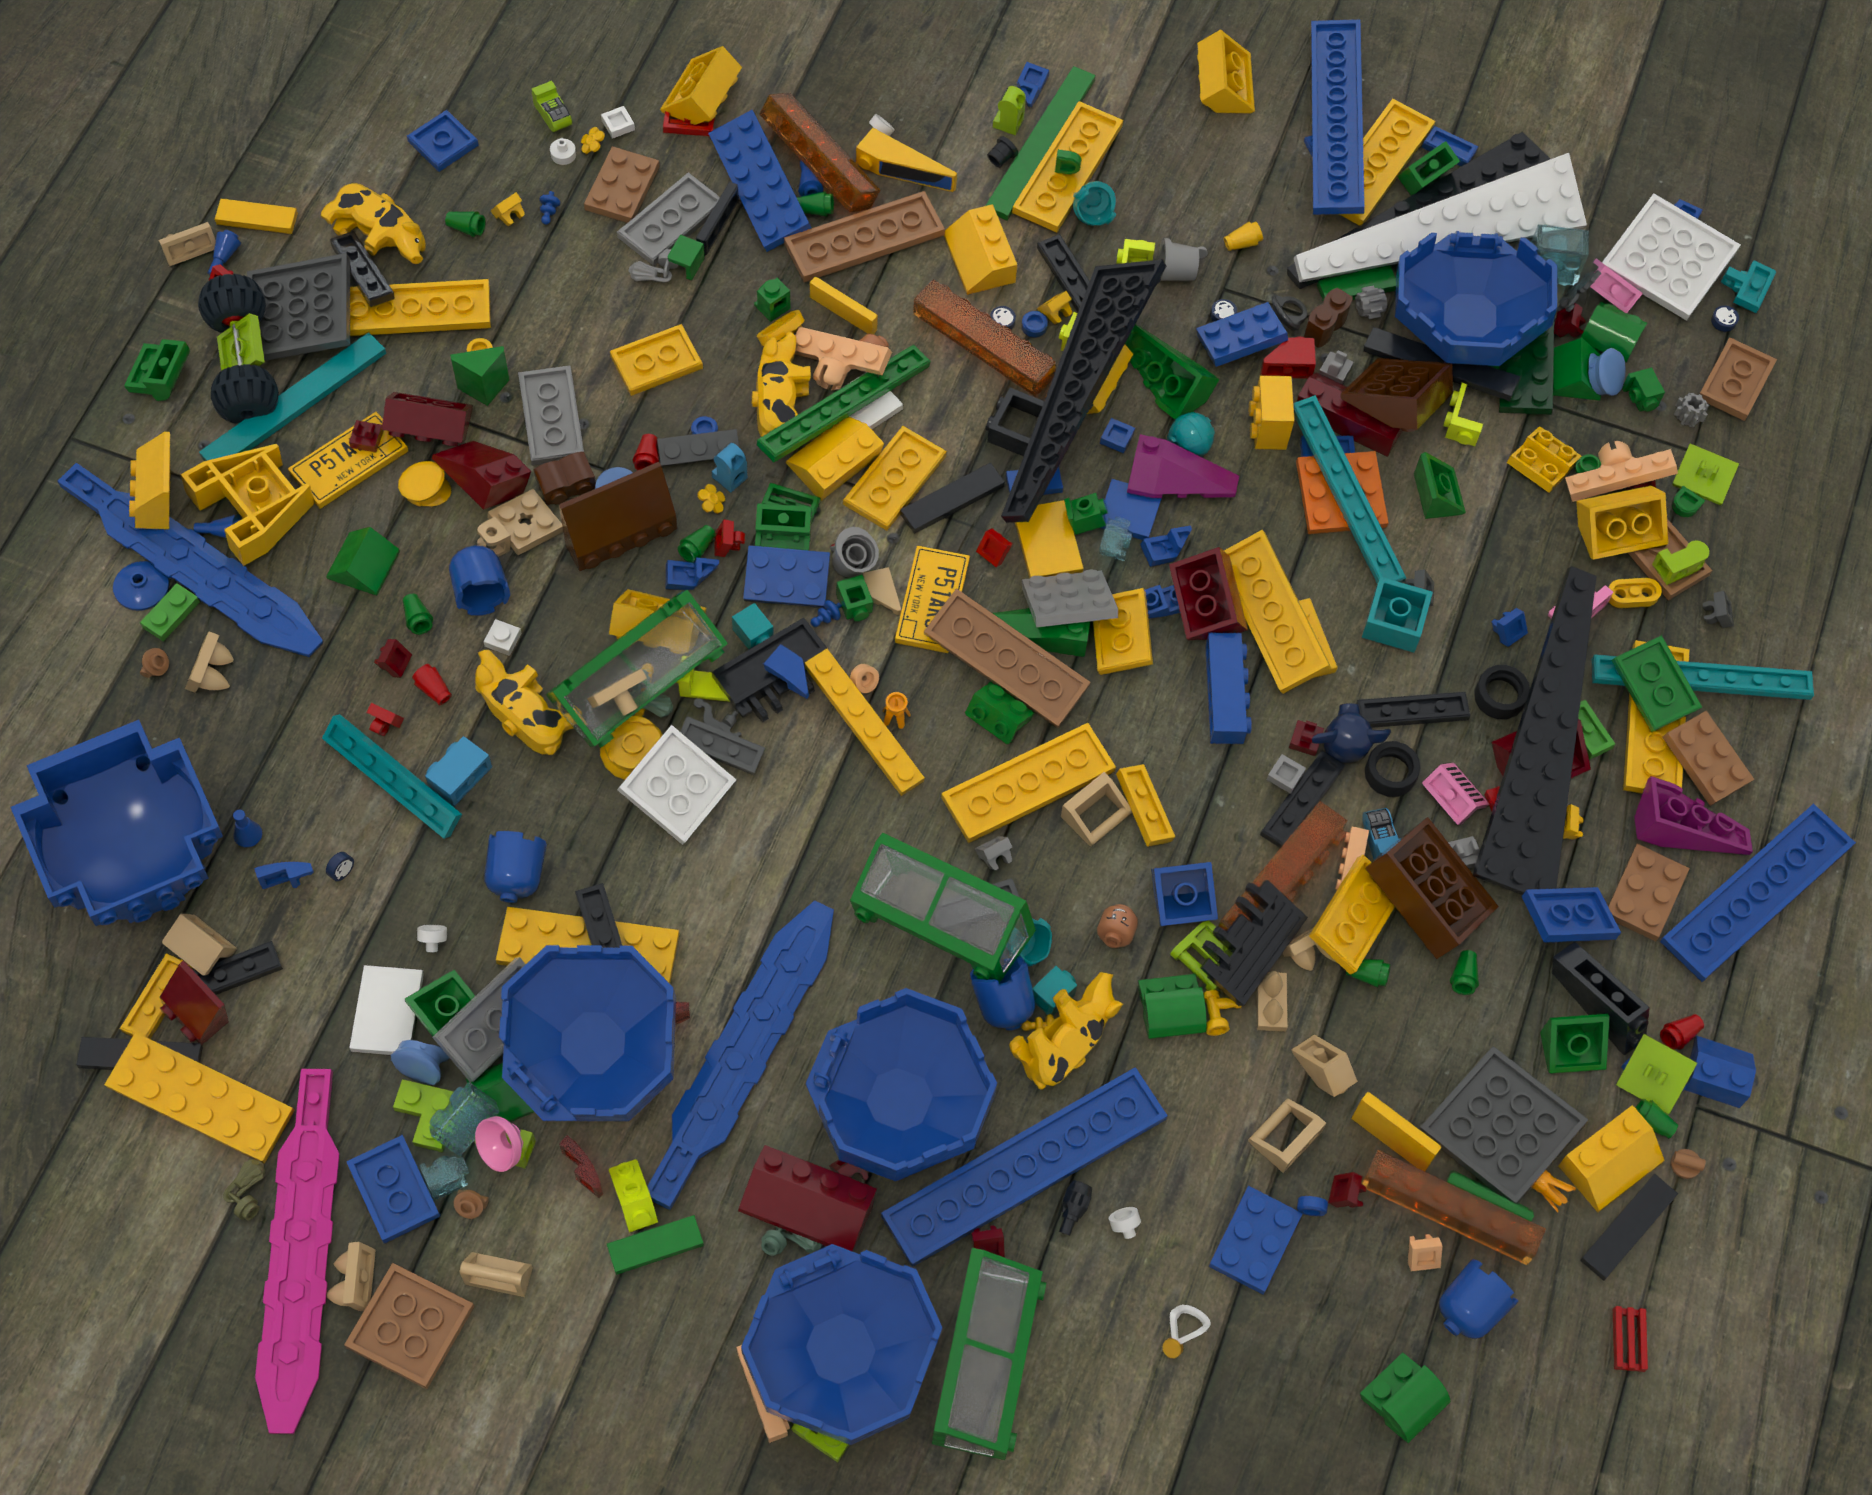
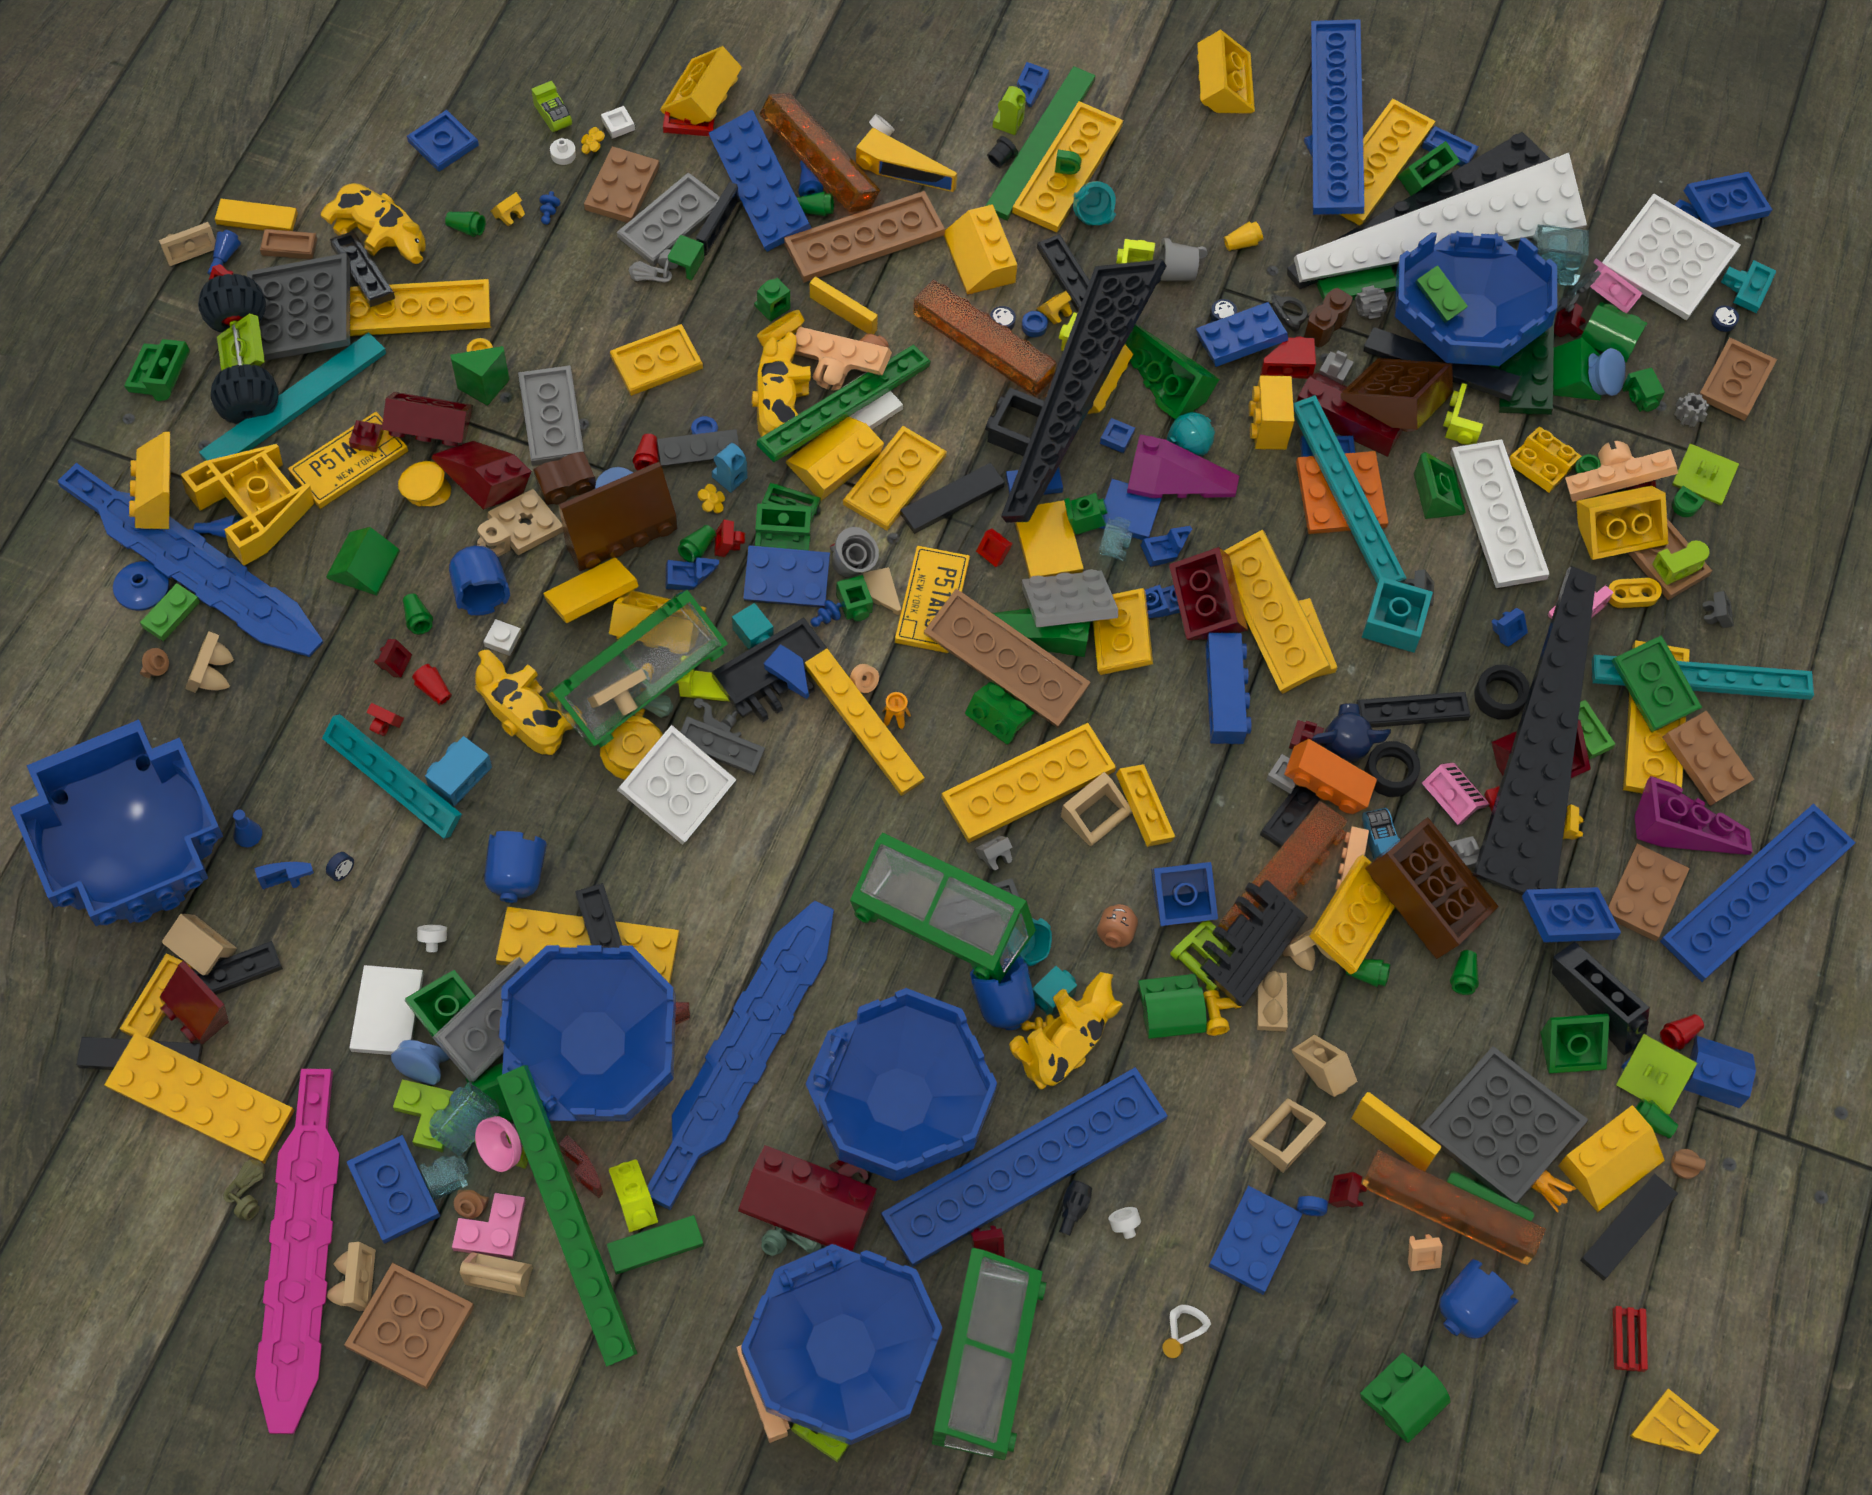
none -> medium nougat tile [260,229,317,259]
none -> bright pink plate [452,1193,526,1259]
none -> green plate [497,1065,638,1367]
none -> yellow tile [543,557,639,623]
none -> orange brick [1284,739,1377,814]
none -> bright green plate [1415,265,1468,323]
none -> white plate [1450,439,1550,588]
none -> yellow wing [1630,1388,1719,1455]
none -> blue plate [1683,172,1772,228]

